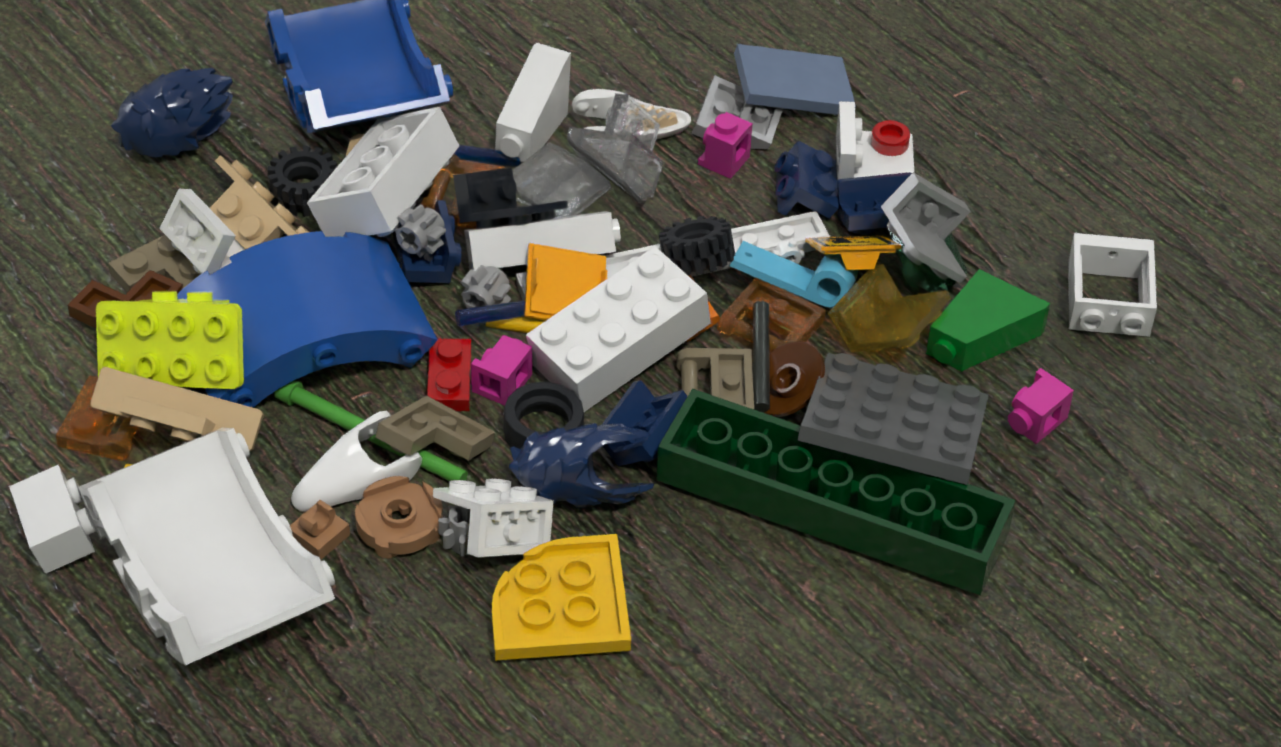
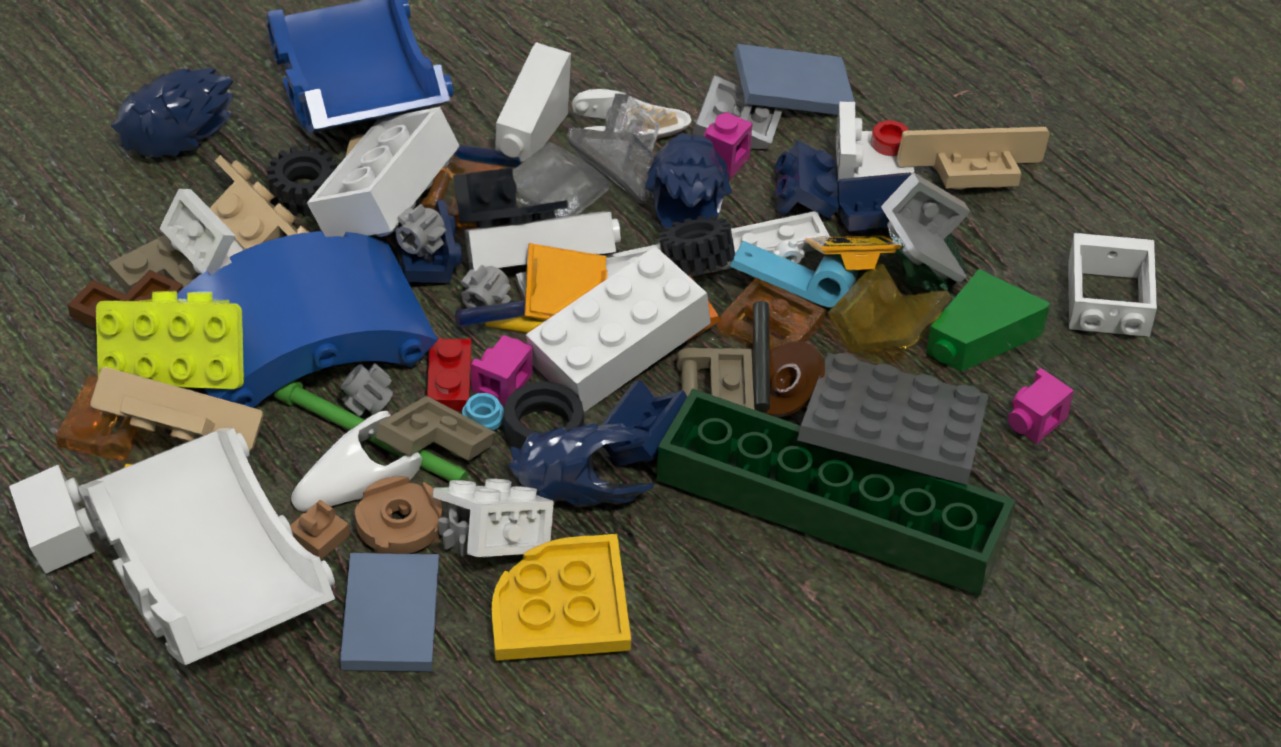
none -> sand blue tile [340,553,439,671]
none -> light grey gear [341,364,393,417]
none -> medium azure plate [462,393,504,431]
none -> dark blue head [645,134,733,229]
none -> tan bracket [897,127,1050,189]

